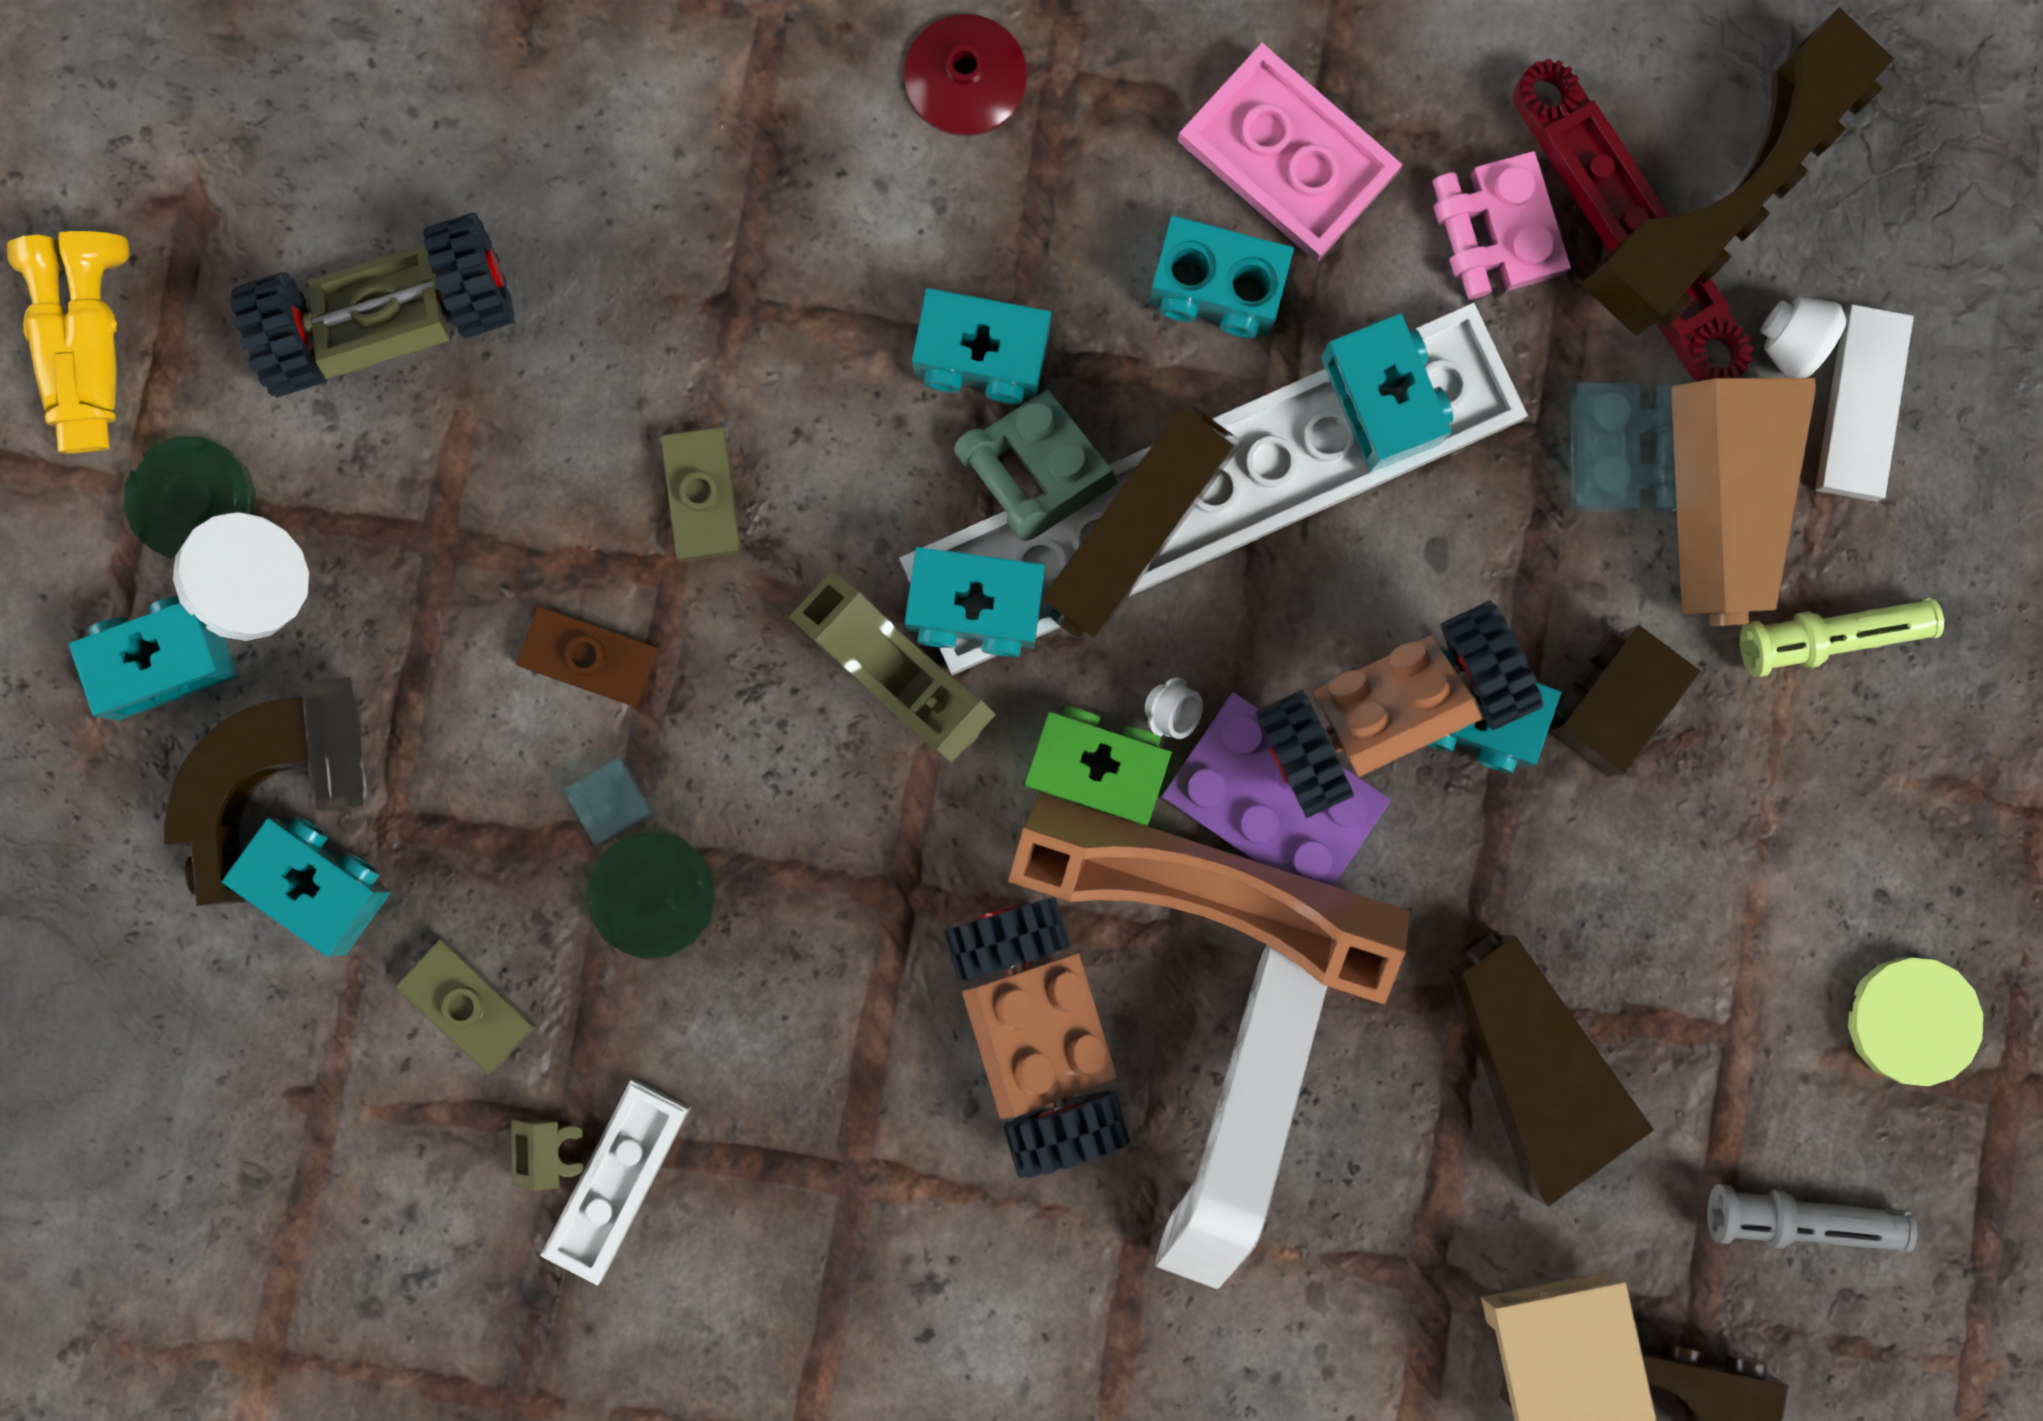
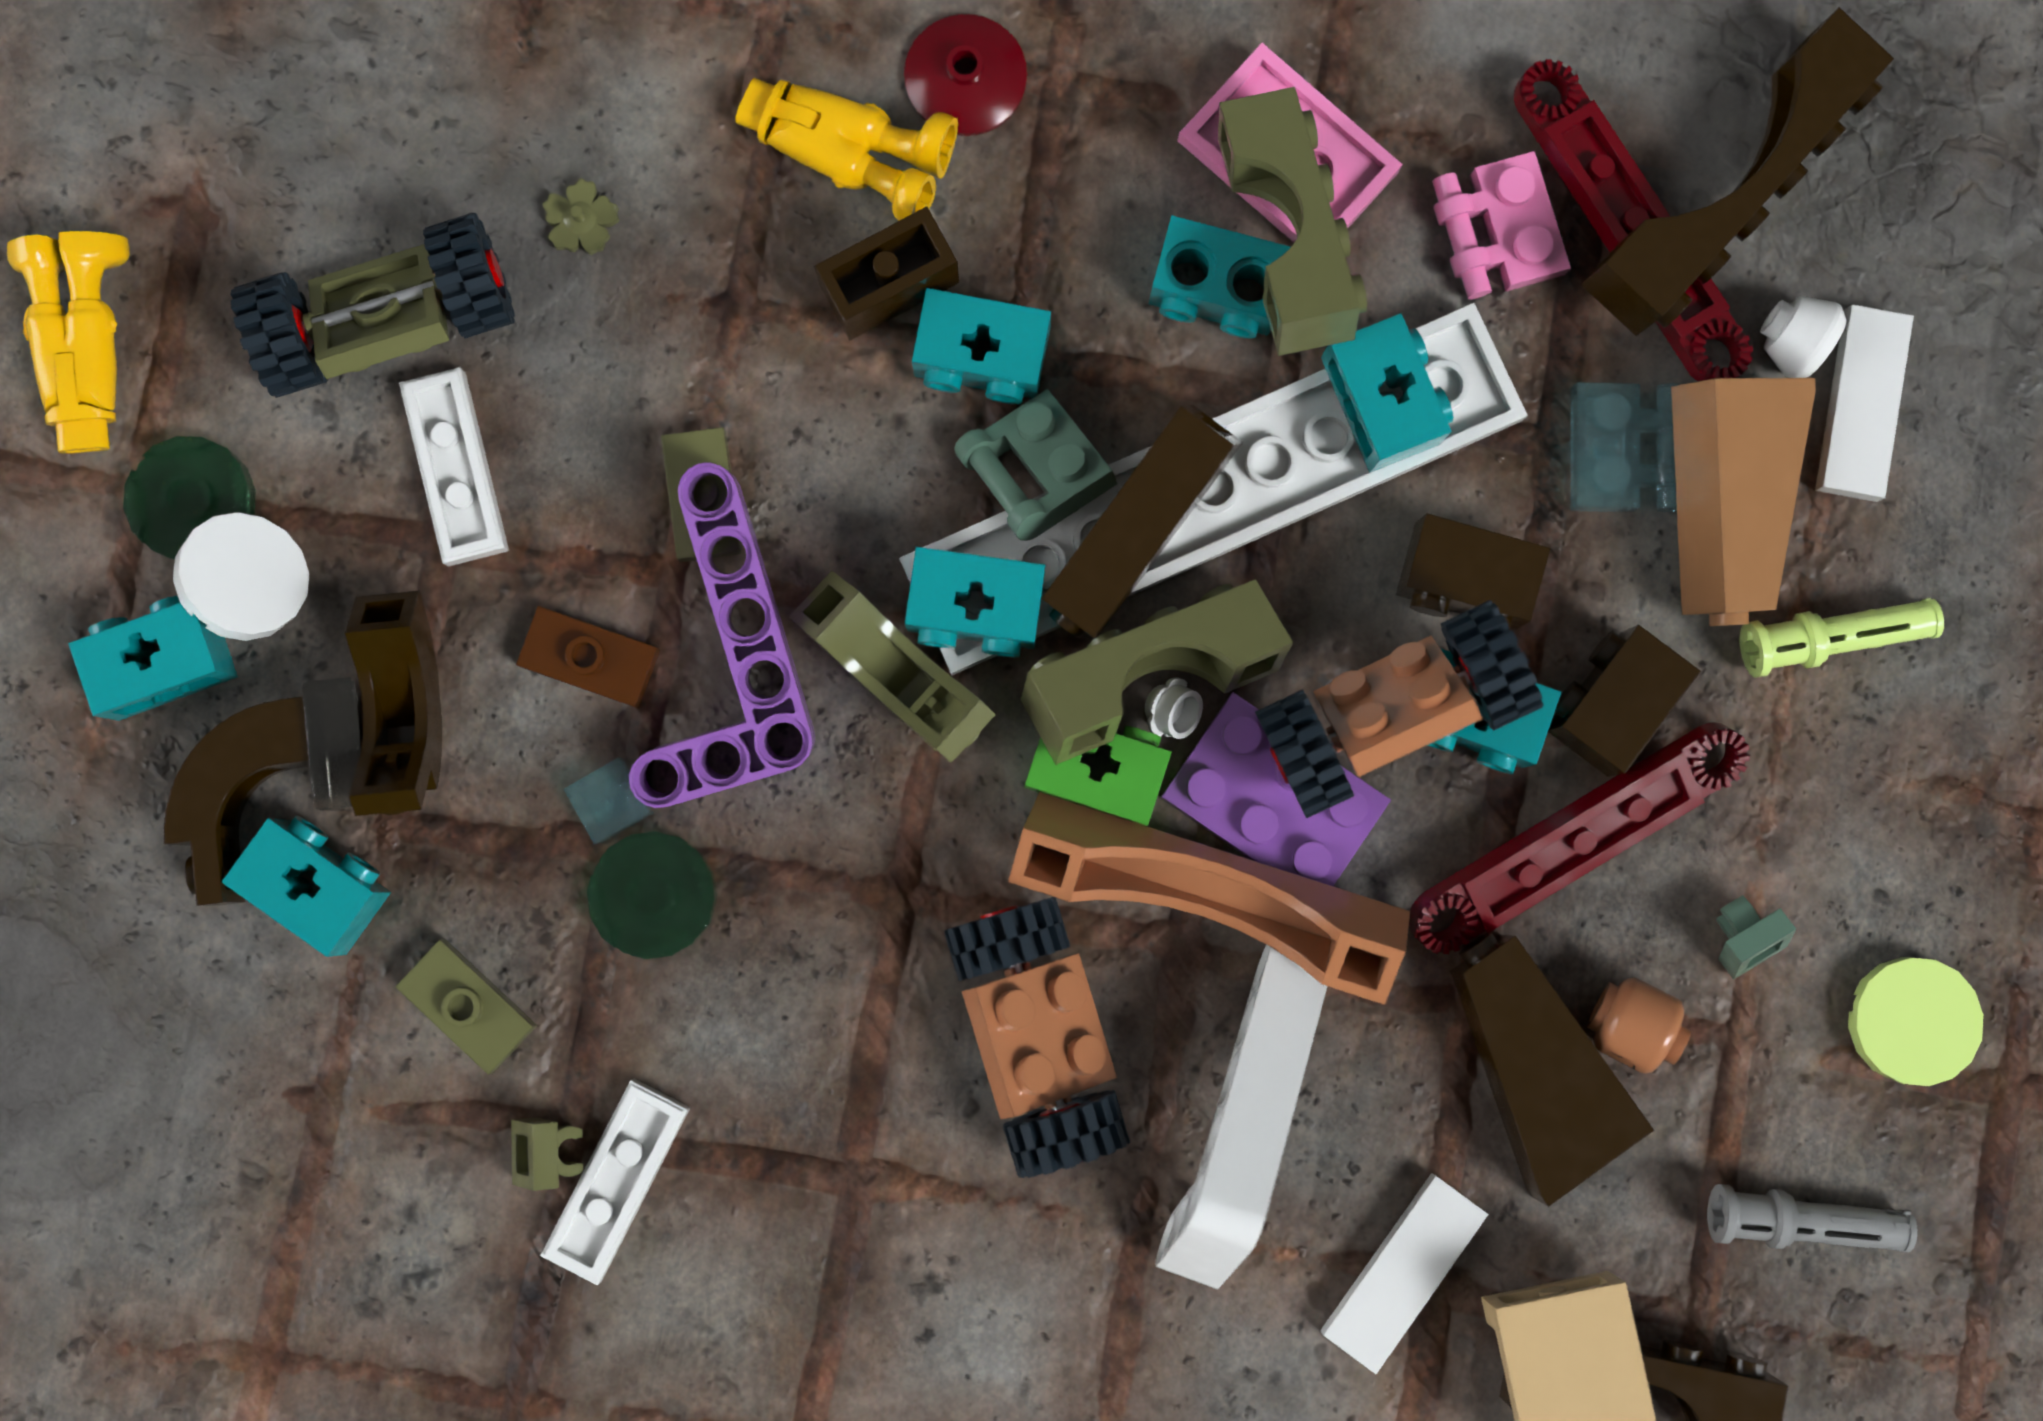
none -> dark brown arch [345,590,442,817]
none -> white tile [399,367,509,567]
none -> olive plant [542,178,619,255]
none -> medium lavender beam [629,462,815,808]
none -> yellow piece [735,78,958,221]
none -> dark brown brick [814,206,959,341]
none -> olive arch [1021,579,1293,765]
none -> olive arch [1218,87,1367,356]
none -> white tile [1320,1173,1489,1374]
none -> dark brown brick [1396,513,1551,629]
none -> dark red plate [1409,722,1750,954]
none -> nougat head [1586,977,1691,1074]
none -> sand green tile [1716,895,1797,980]

